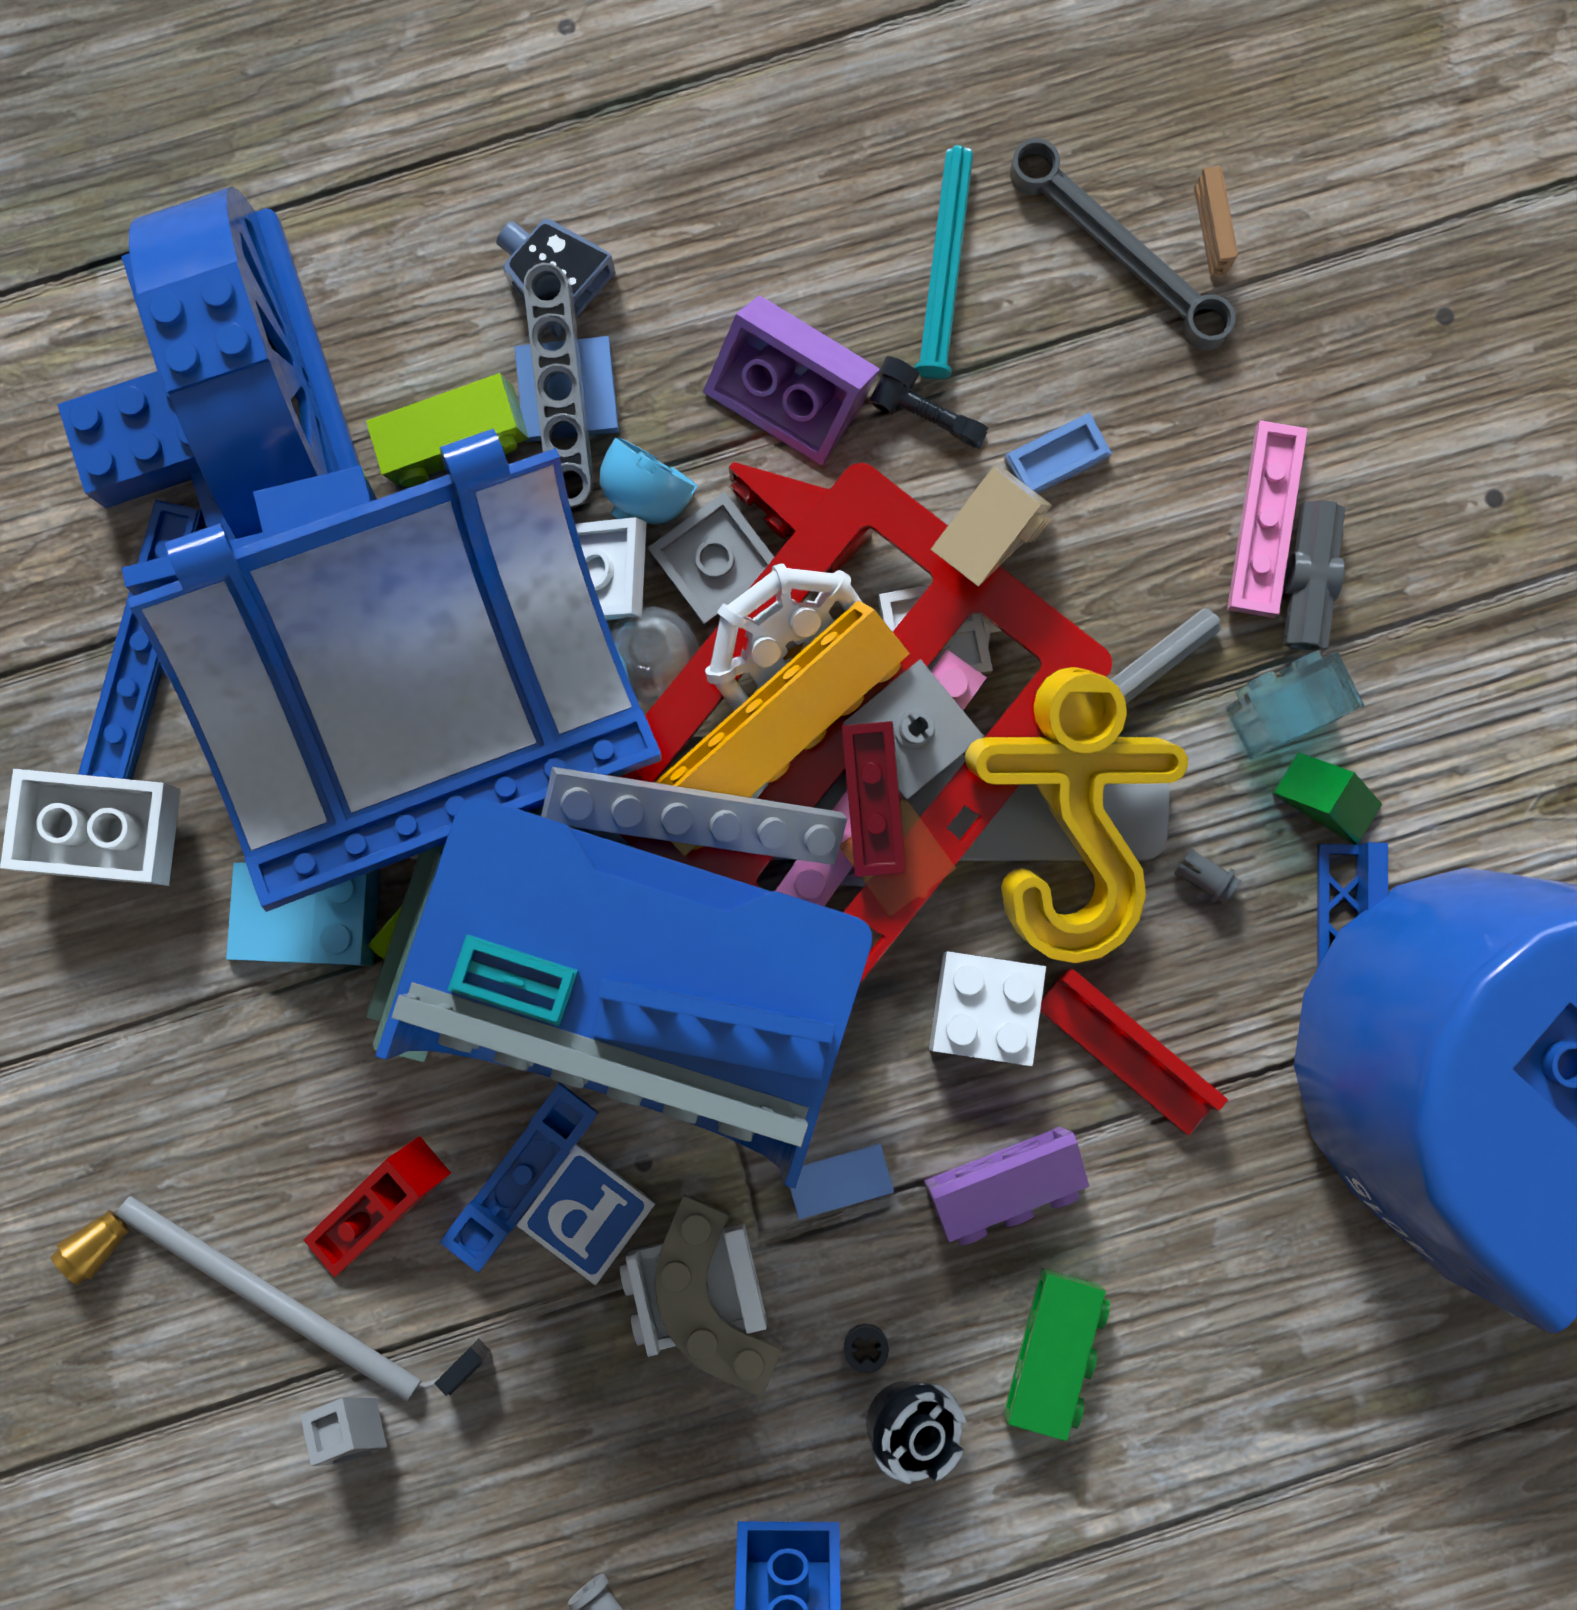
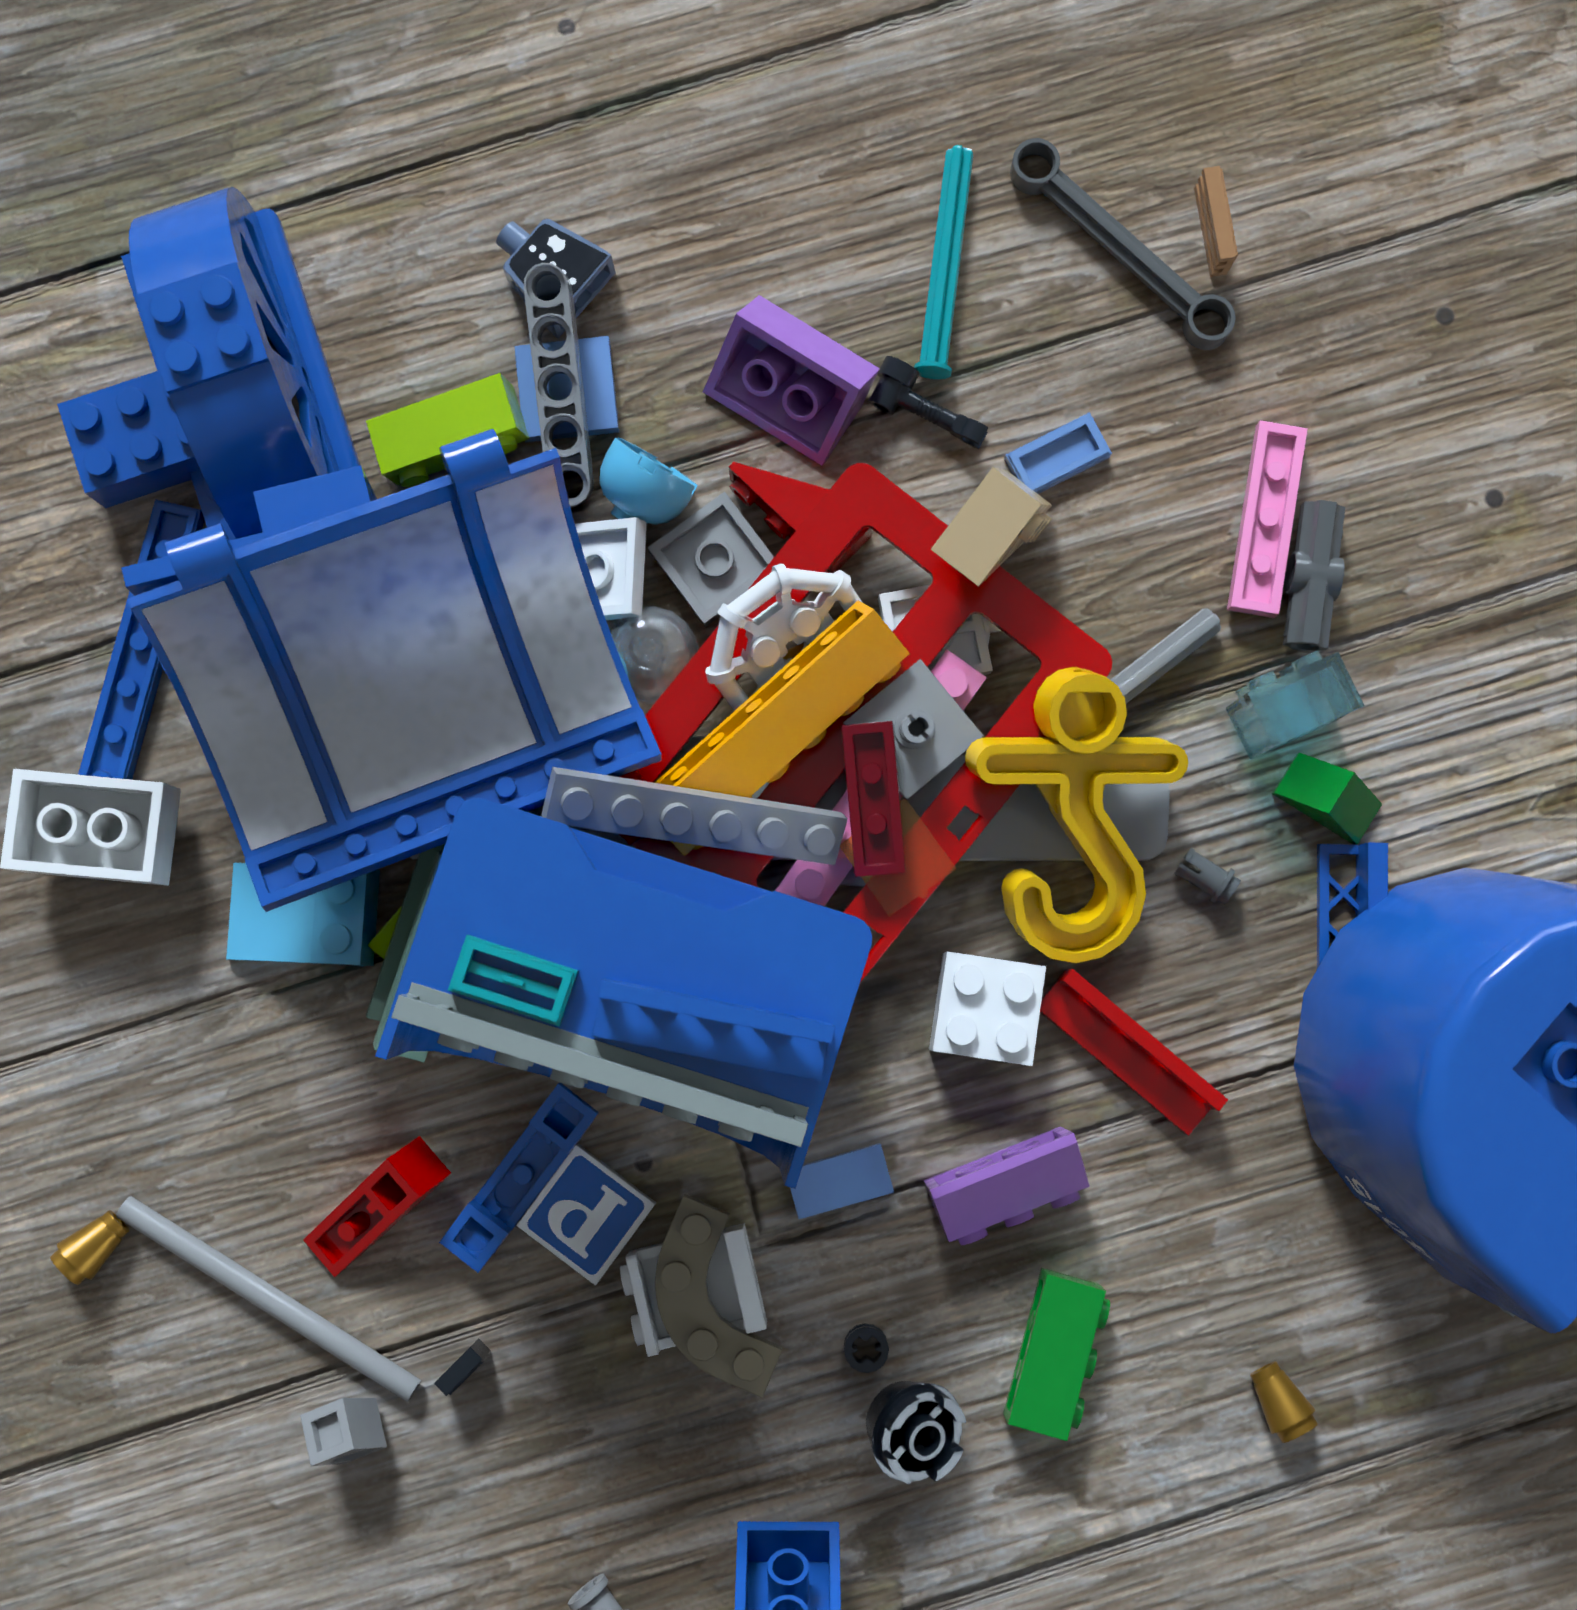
none -> pearl gold cone [1250,1361,1318,1443]

